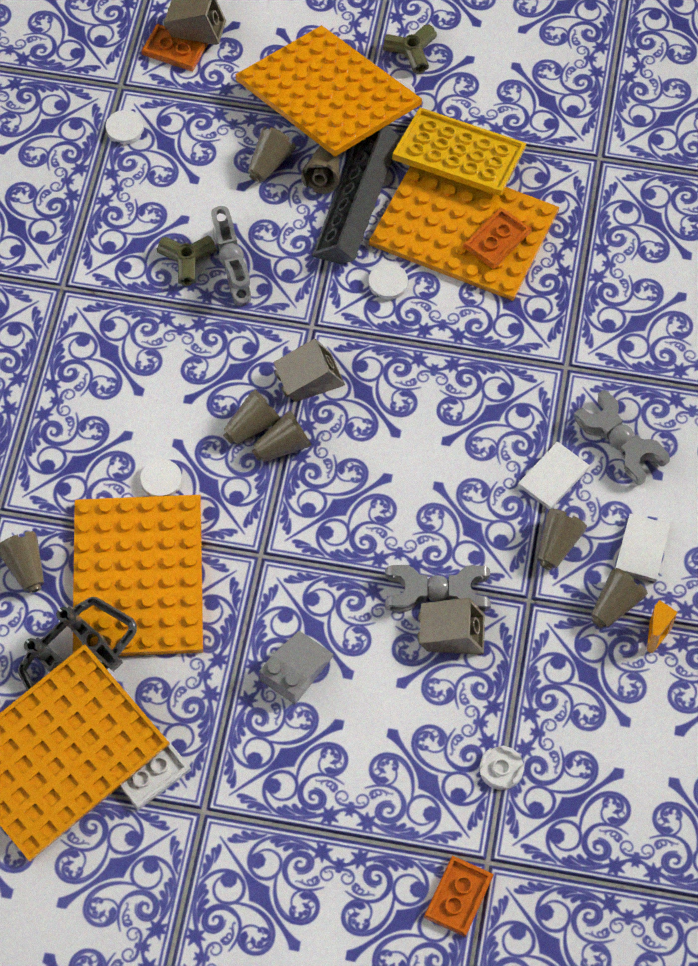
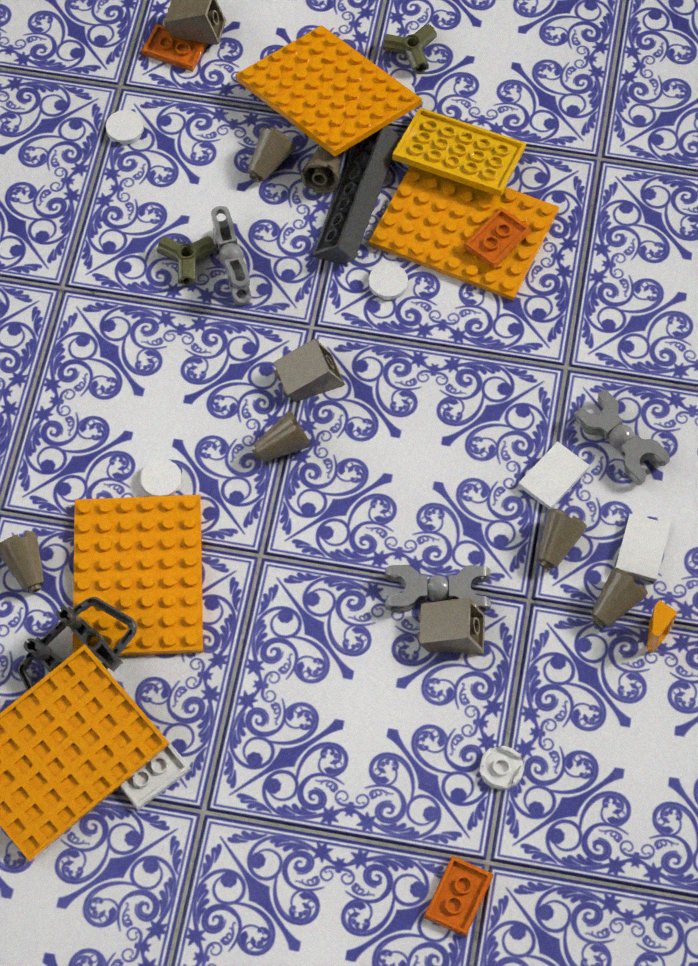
dark tan cone [223,390,280,445] -> none
light grey slope [259,631,334,704] -> none

